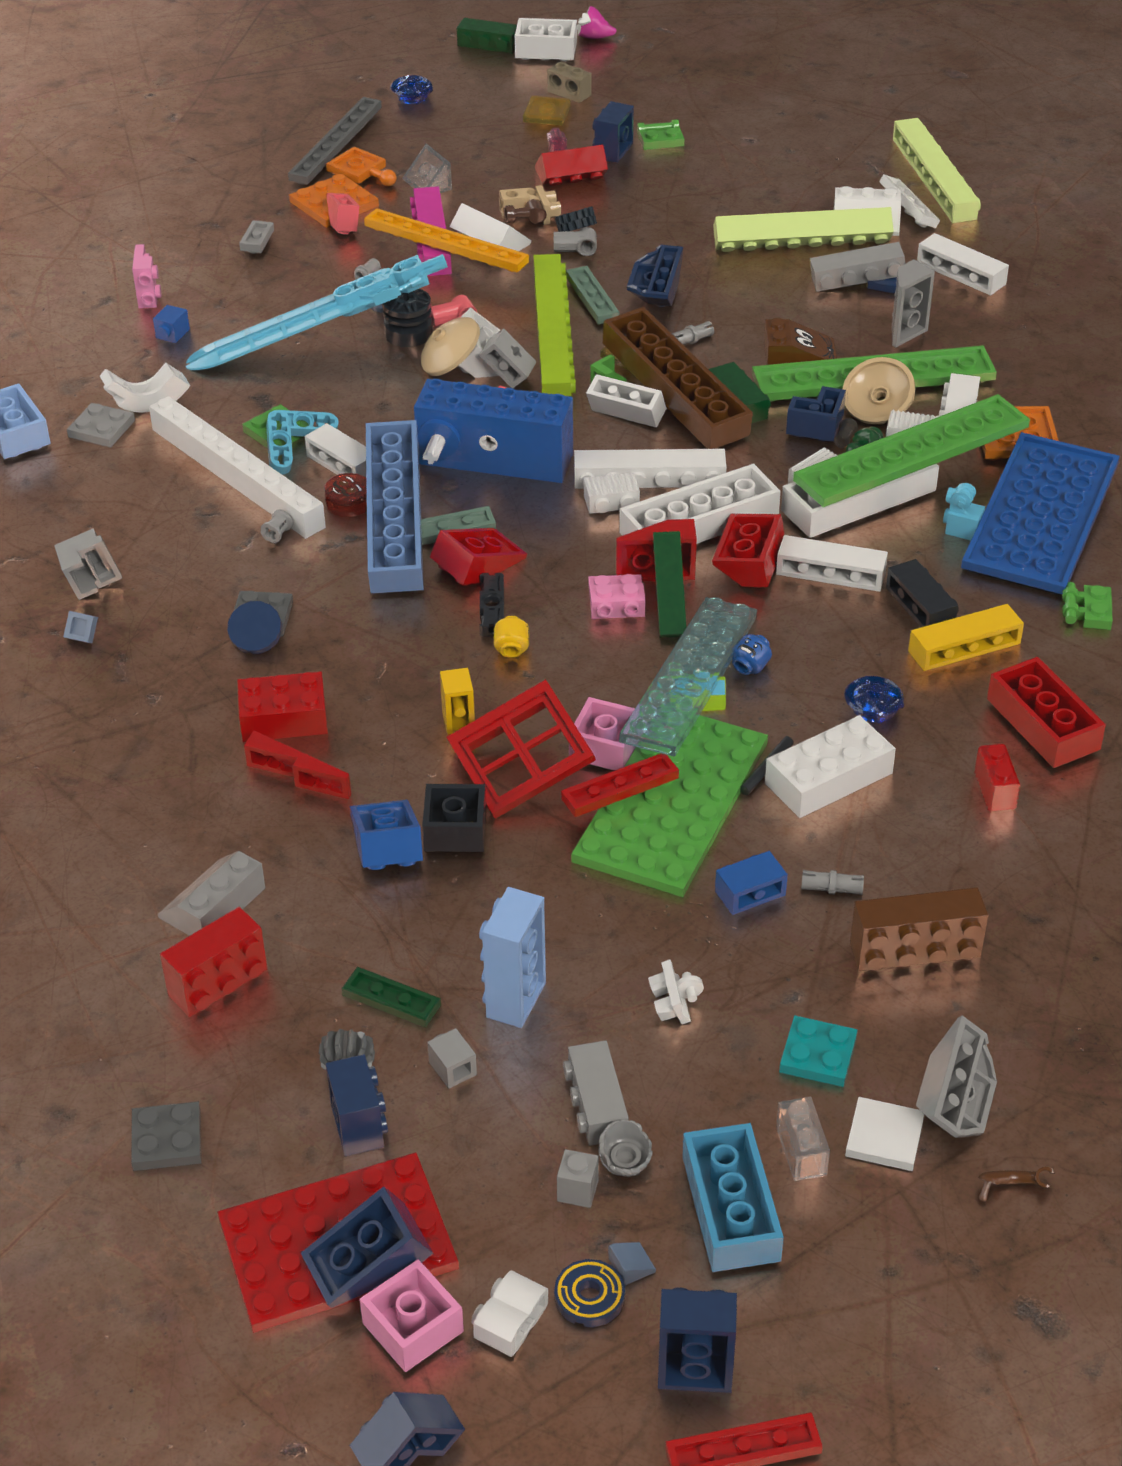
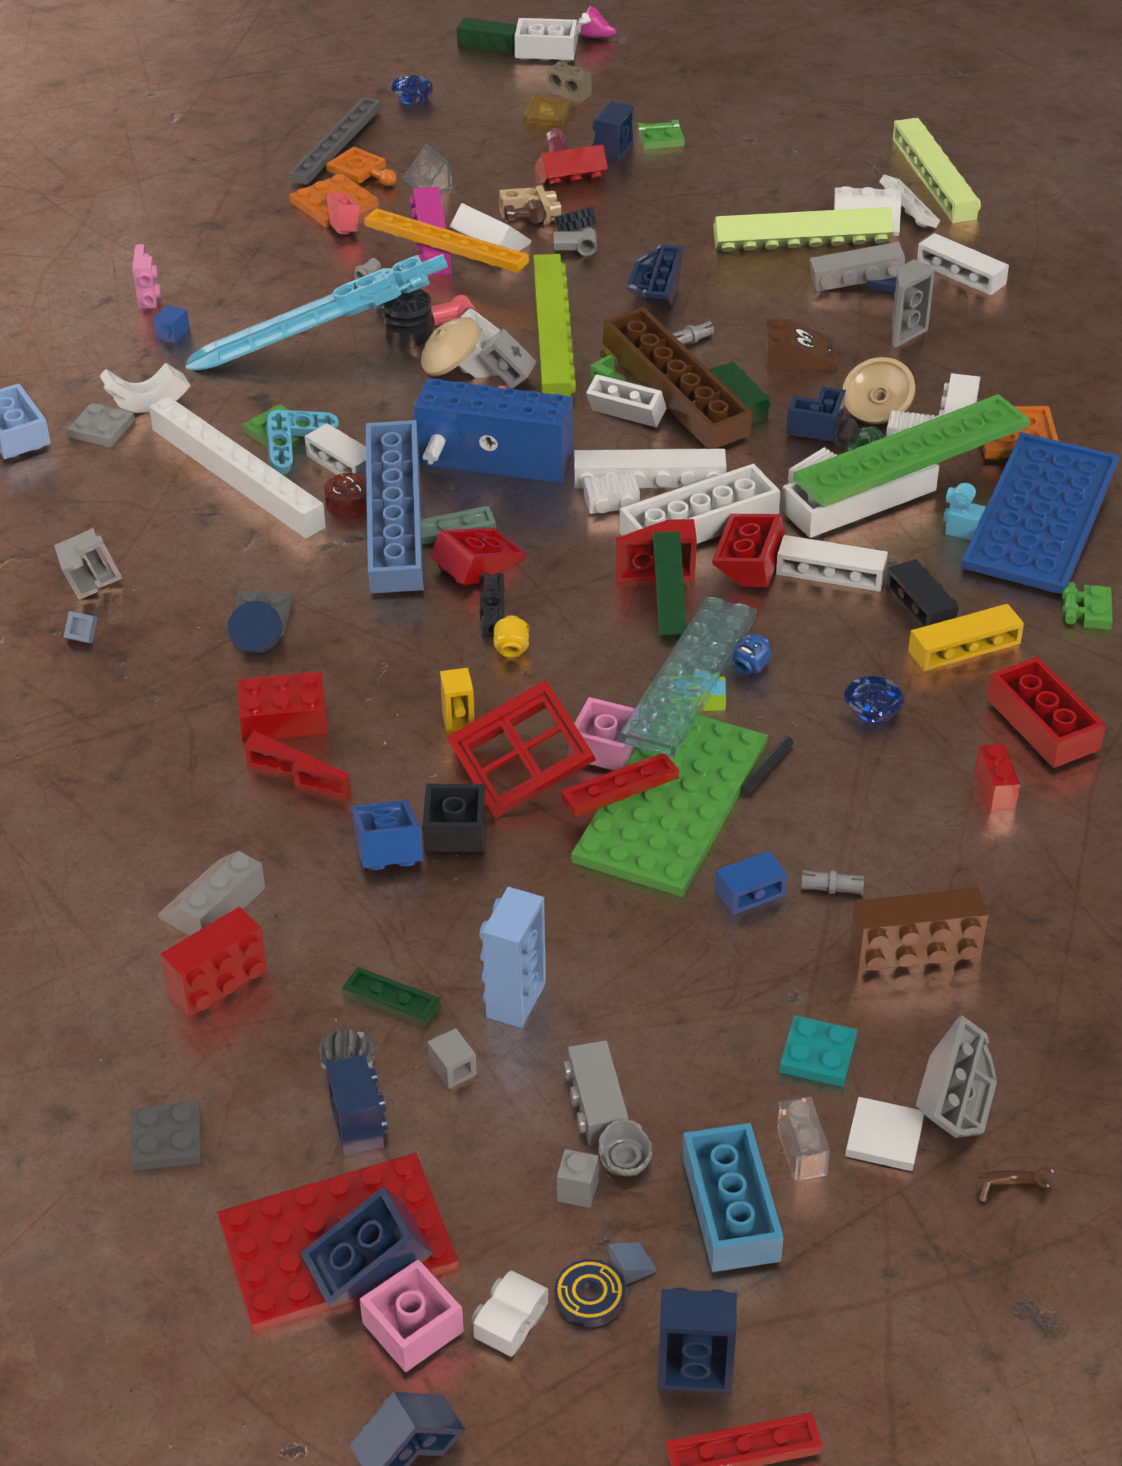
light grey plate [239,220,274,253] -> none
light grey bush [260,510,293,543] -> none
sand green plate [566,266,620,324] -> none
bright pink plate [588,574,645,619] -> none
white hips [648,960,704,1024] -> none
bright green plate [752,345,997,402] -> none
white brick [765,715,896,818] -> none

